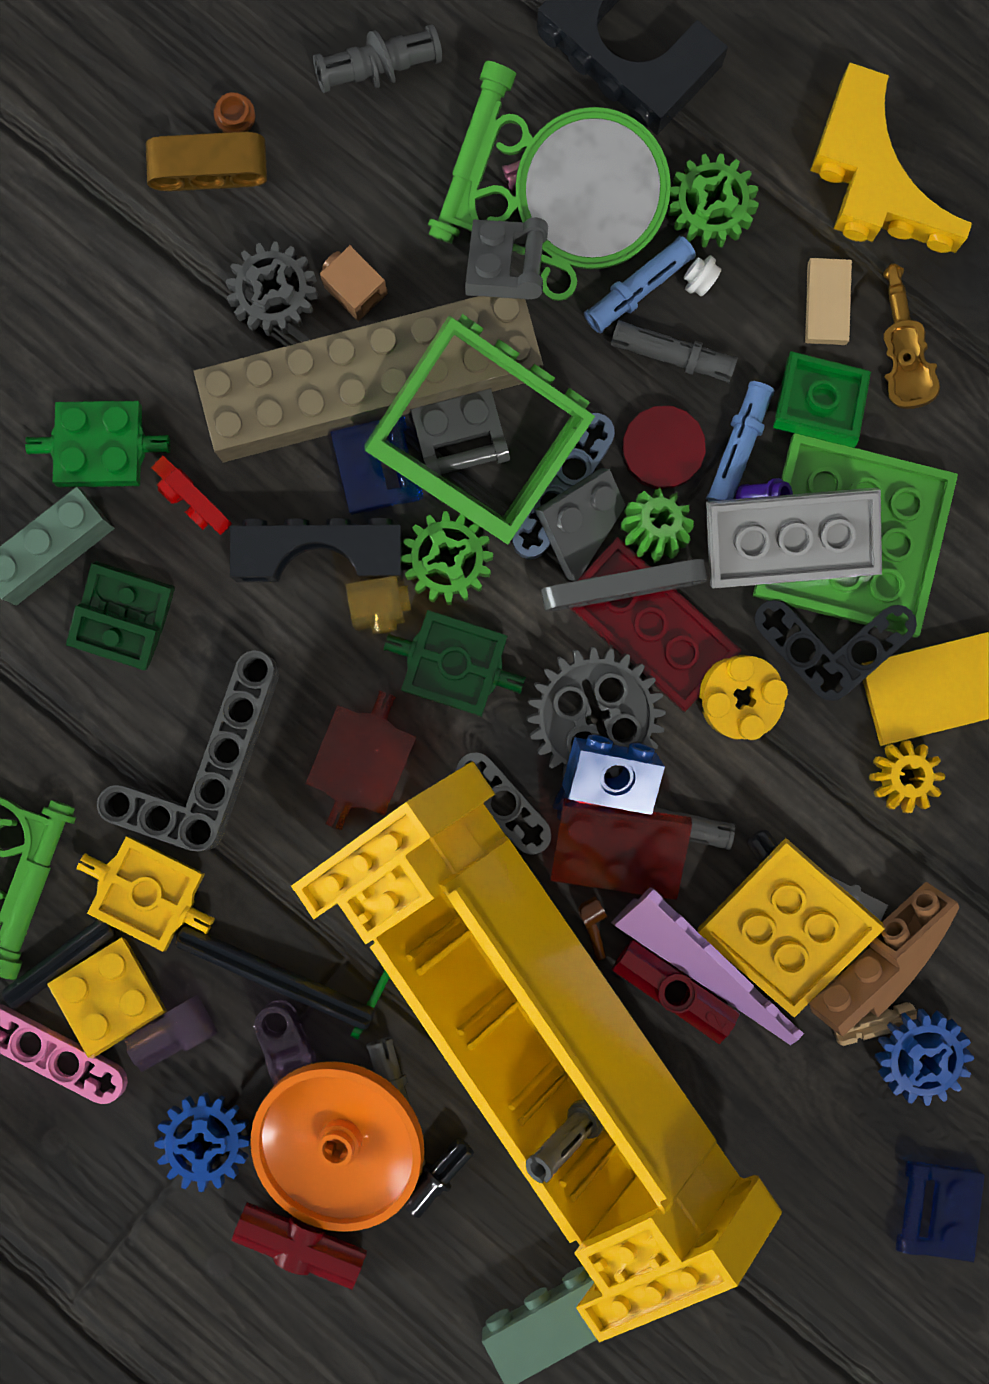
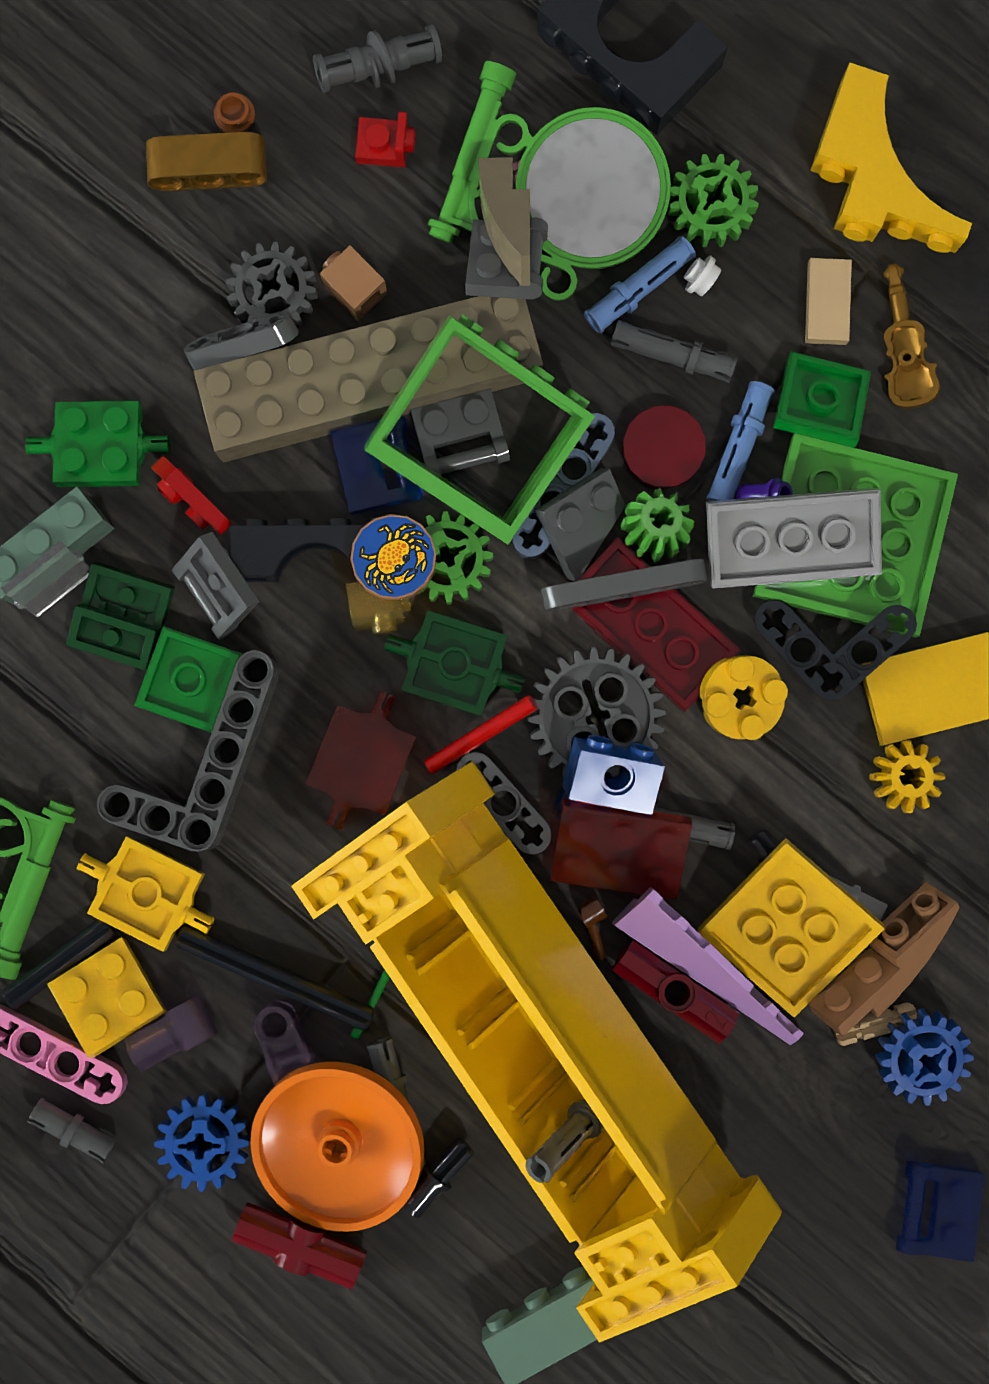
none -> clear piece [1,541,90,617]
none -> dark grey pin [27,1097,117,1164]
none -> green plate [134,626,243,733]
none -> dark grey plate [172,532,260,640]
none -> dark grey beam [184,311,299,370]
none -> tile [350,514,437,601]
none -> red bracket [355,111,416,168]
none -> red bar [424,695,538,774]
none -> dark tan slope [478,157,530,286]

